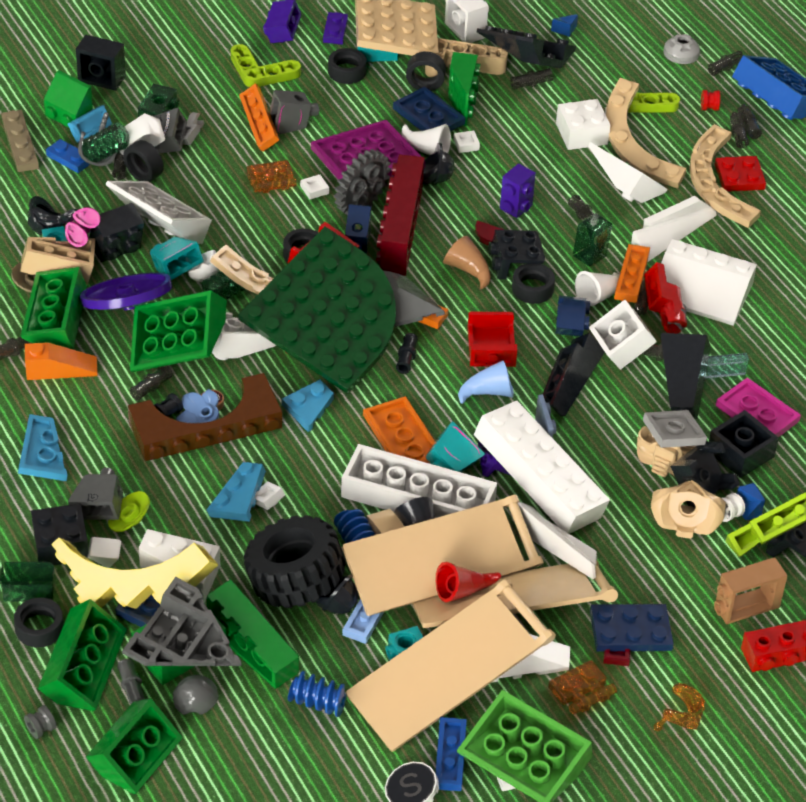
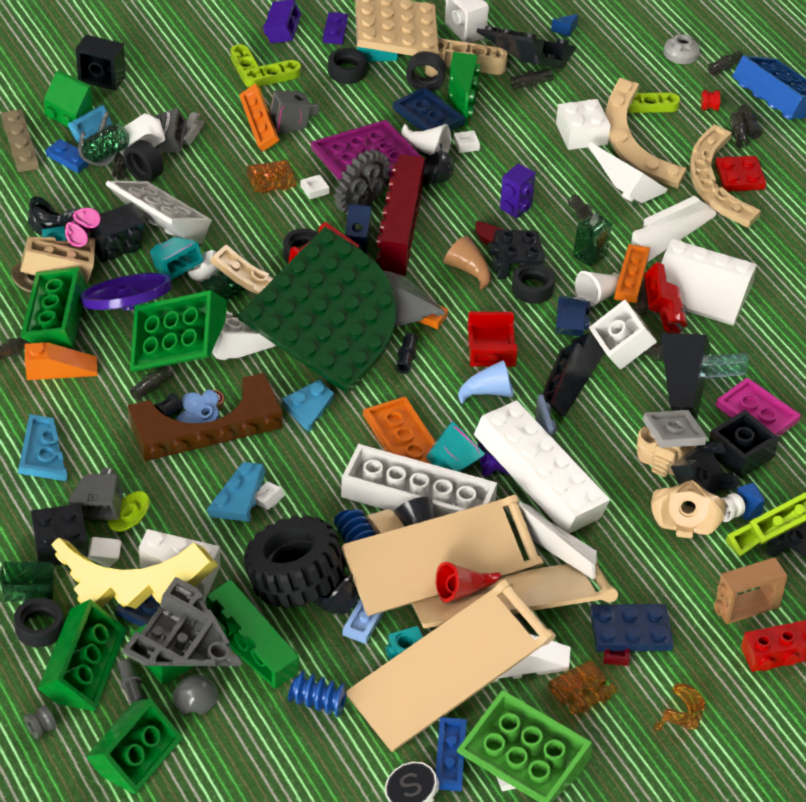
clear green brick [138,83,179,117] -> none

